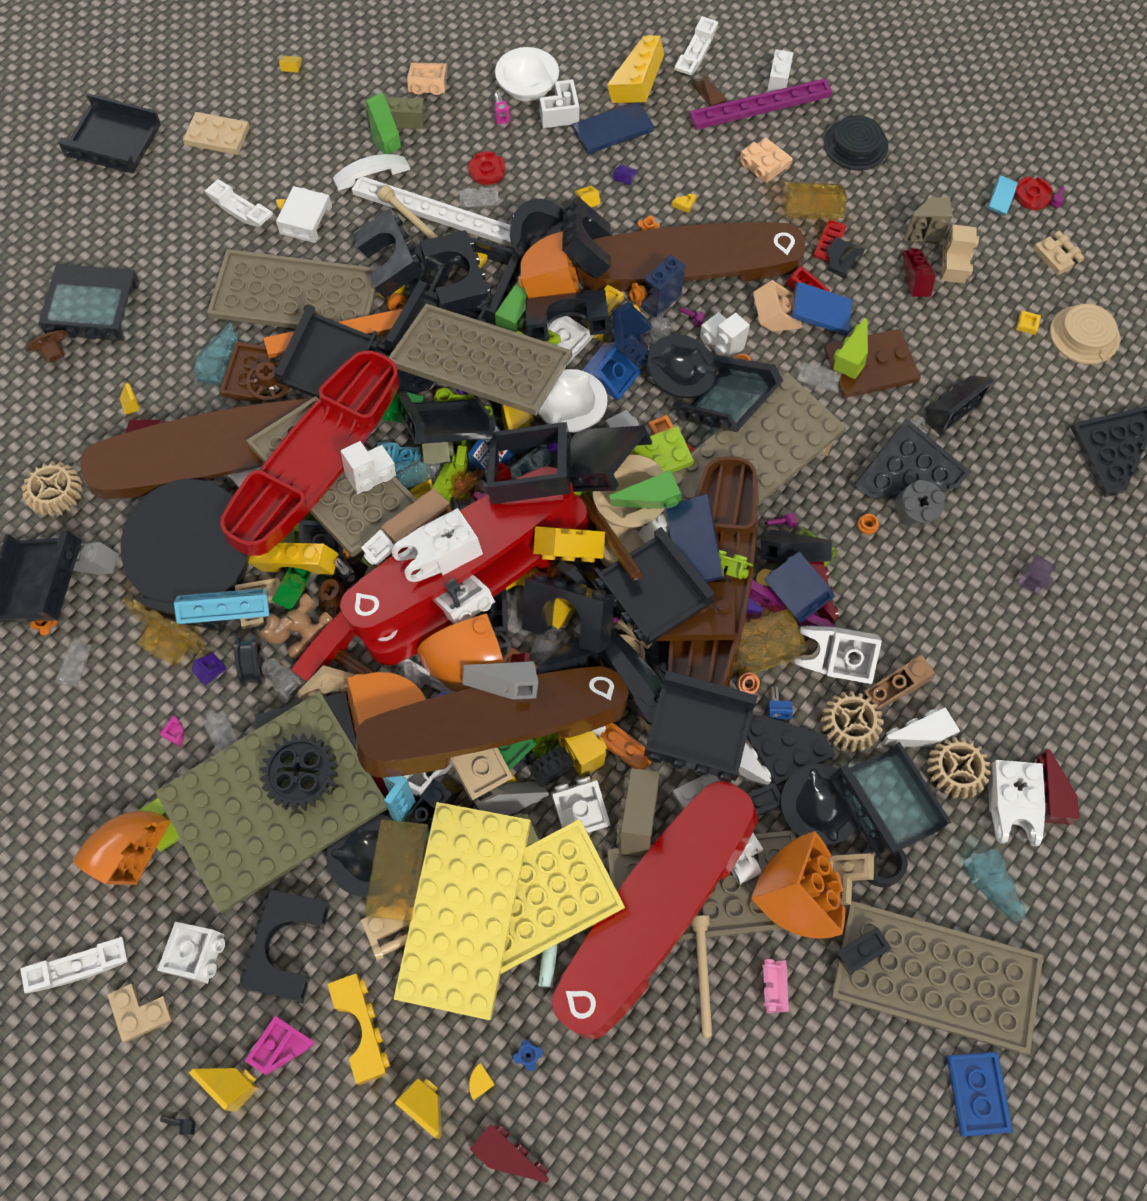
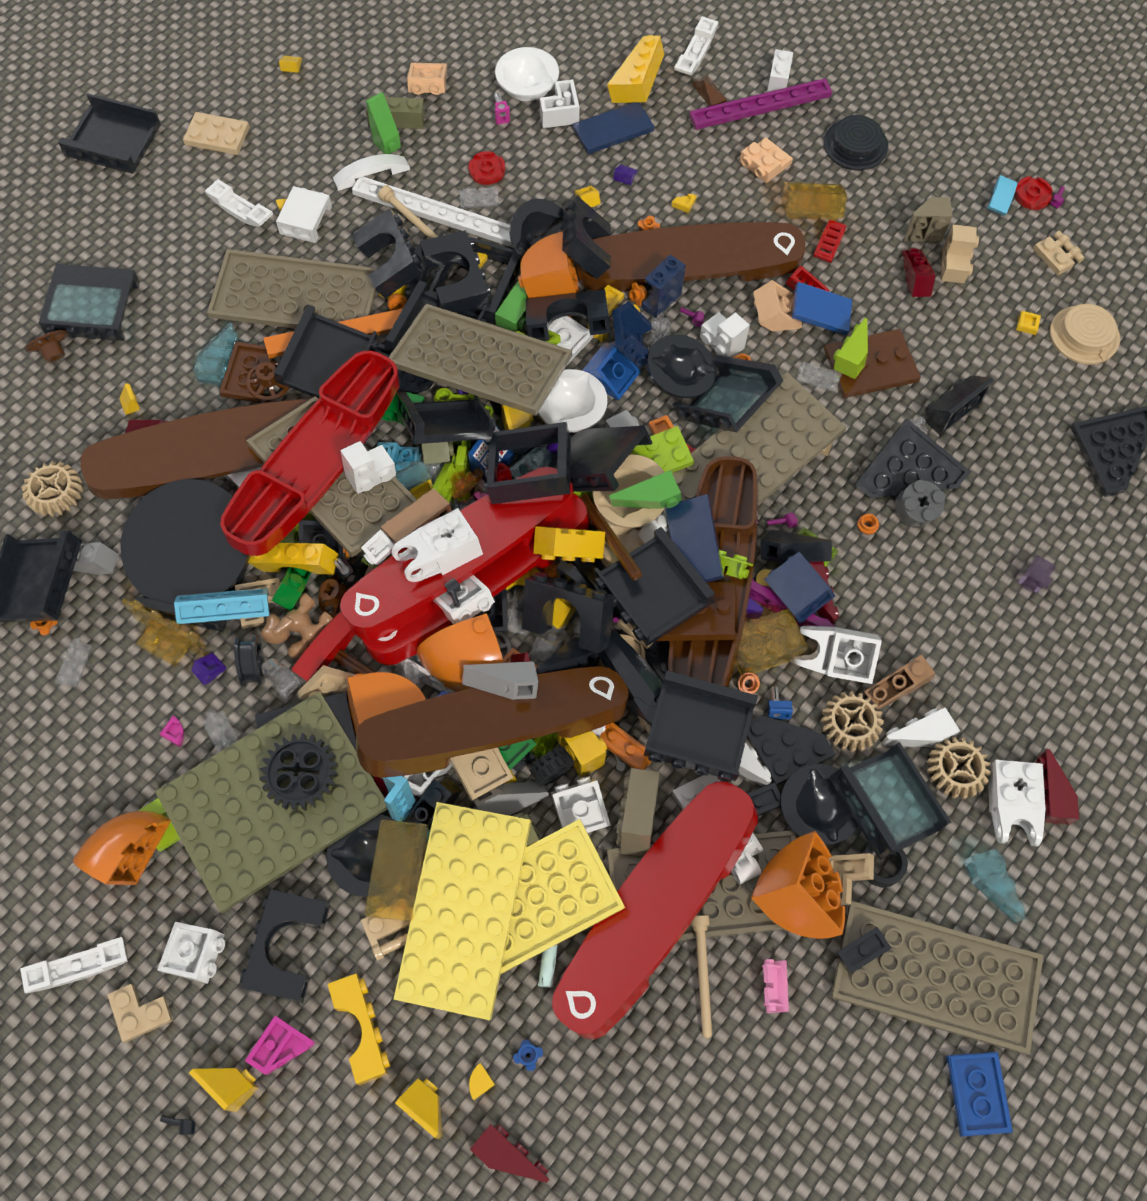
black slope [827,237,865,279] -> none

